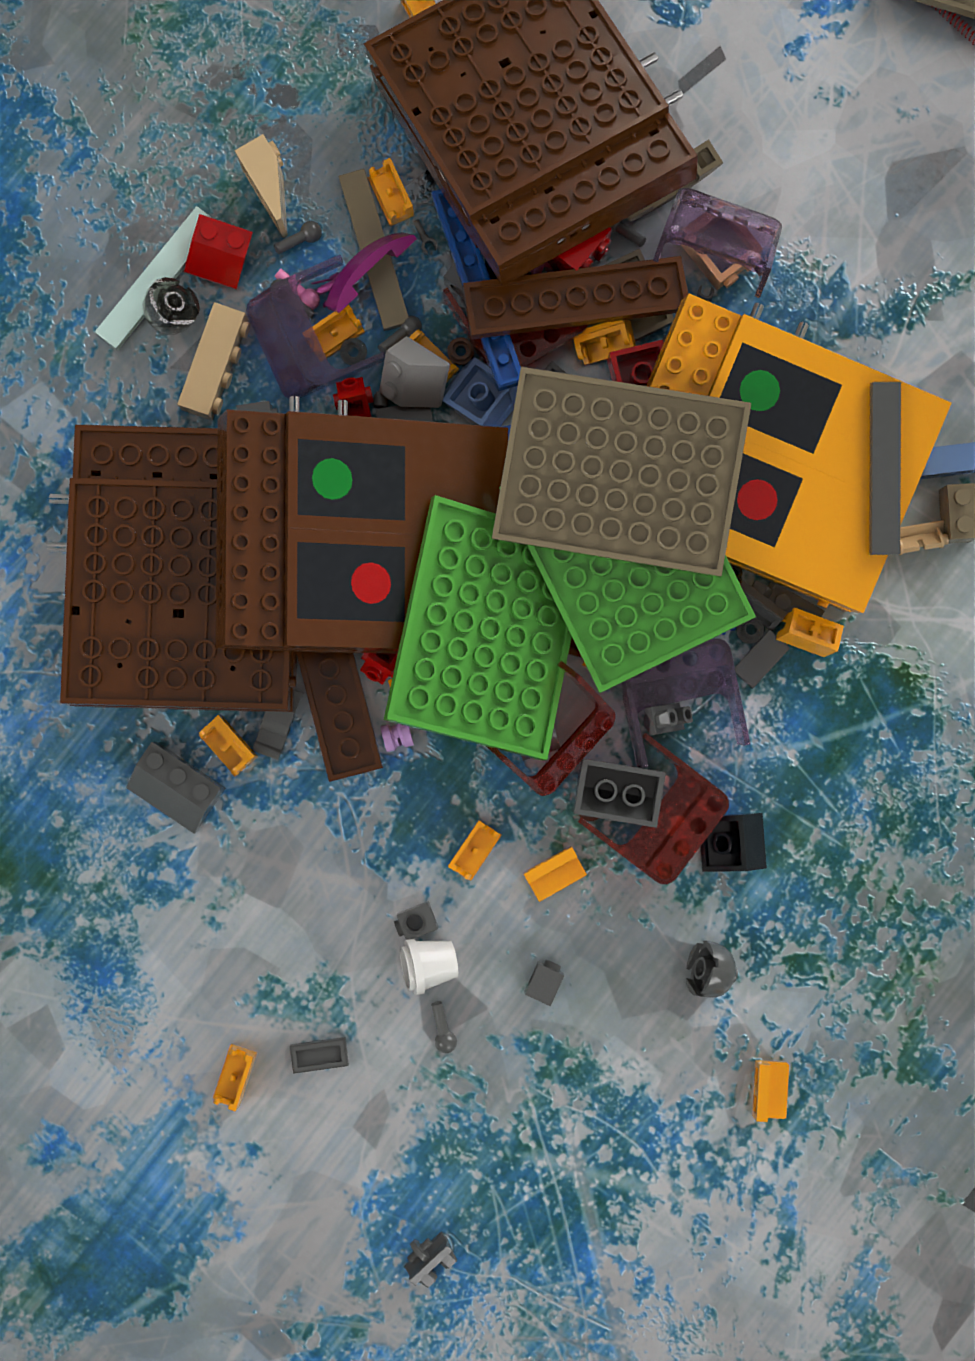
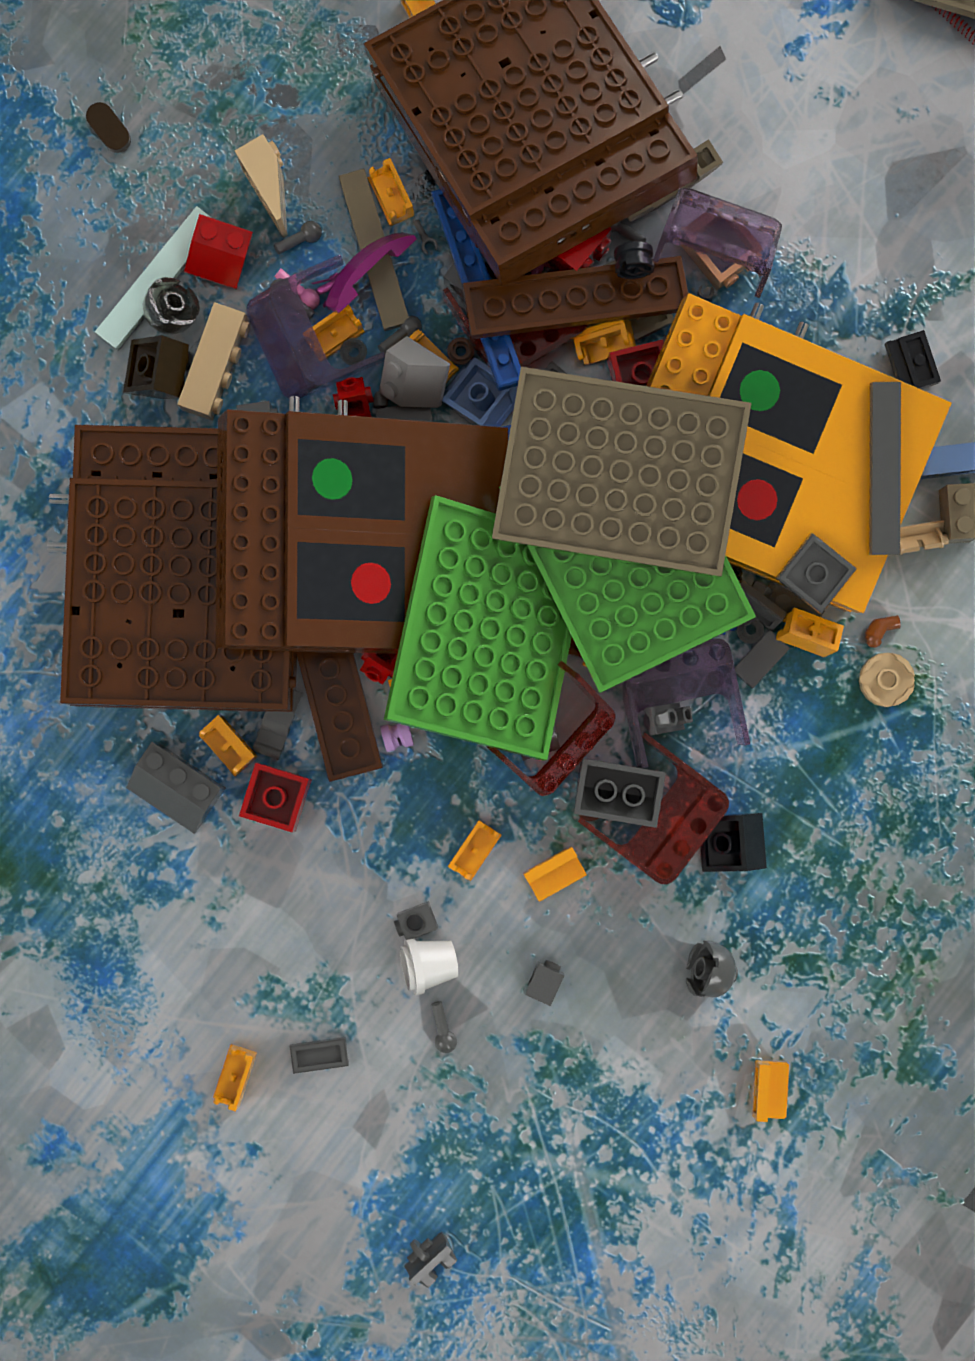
none -> dark brown tile [86,102,131,153]
none -> dark brown slope [123,335,189,399]
none -> red brick [239,763,312,833]
none -> black wheel [614,241,654,279]
none -> dark grey tile [775,533,857,614]
none -> tan tile [859,653,915,707]
none -> dark orange arm [865,615,901,648]
none -> black plate [884,330,941,389]

